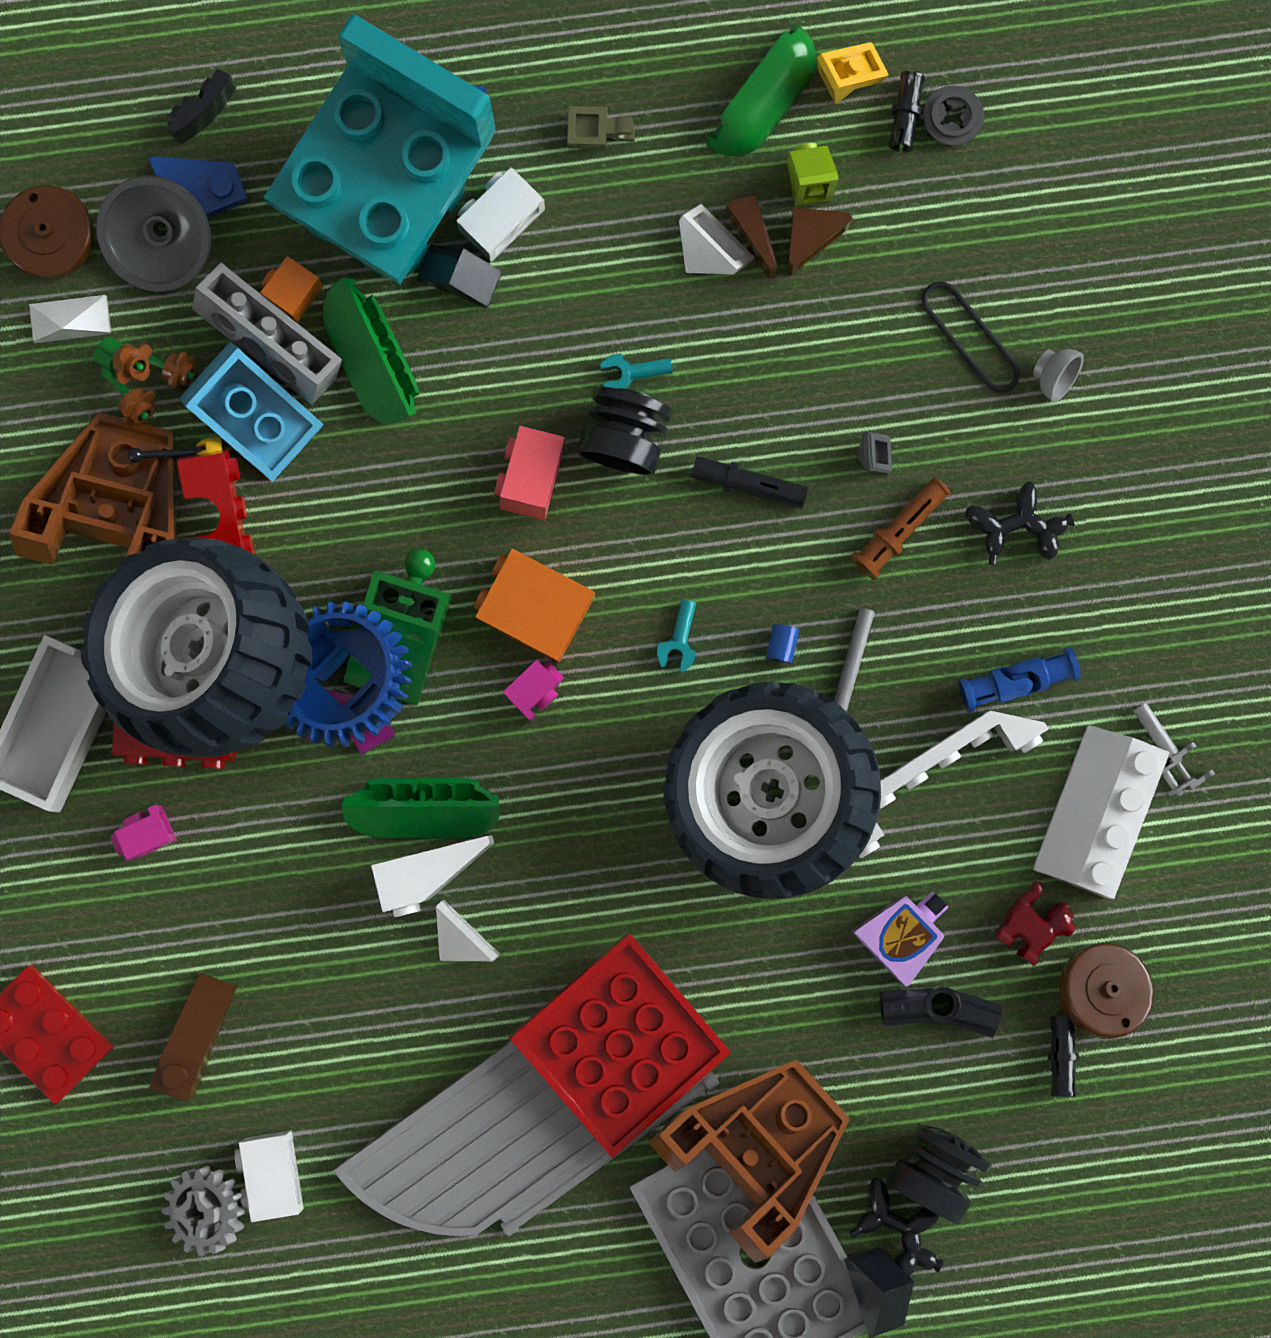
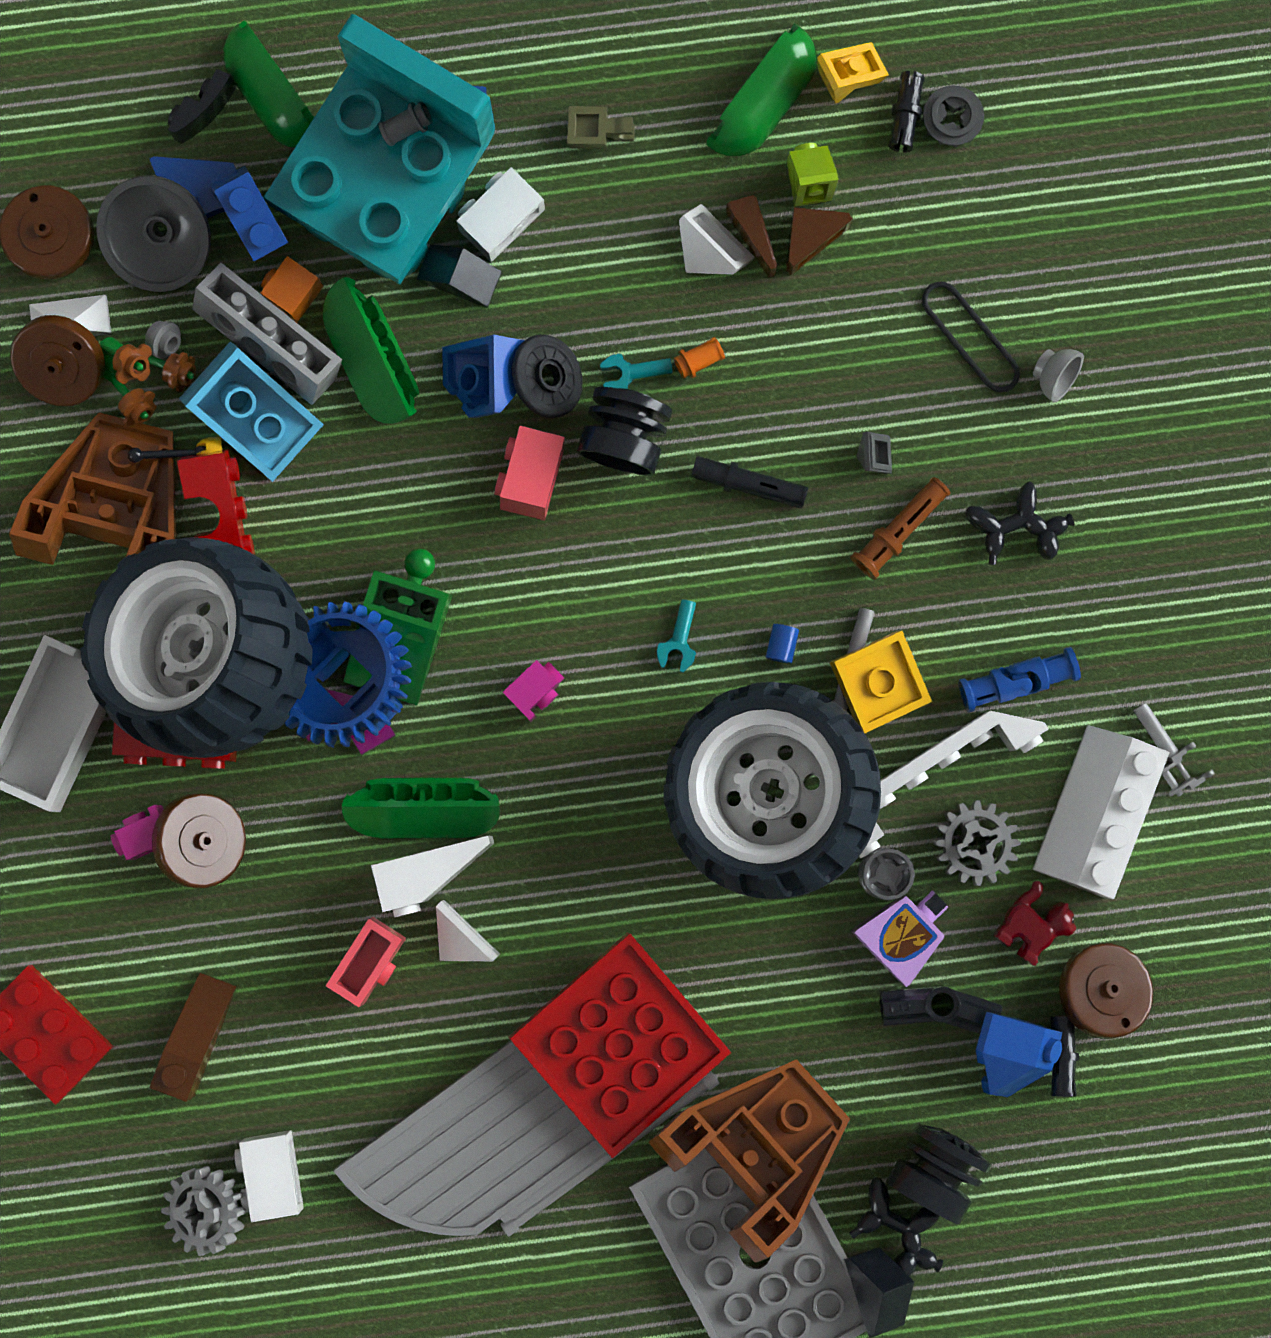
orange brick [473,549,595,663] -> none
none -> reddish brown wheel [10,315,105,407]
none -> light grey plate [145,321,181,359]
none -> wheel [152,793,246,888]
none -> blue brick [211,165,288,261]
none -> green brick [223,20,314,148]
none -> coral brick [326,917,406,1007]
none -> dark grey pin [379,102,433,146]
none -> blue slope [442,335,525,418]
none -> black wheel [512,335,583,418]
none -> orange pin [673,337,725,379]
none -> yellow plate [830,631,932,733]
none -> flat silver wheel [858,848,915,900]
none -> light grey gear [933,801,1021,886]
none -> blue slope [976,1012,1063,1097]

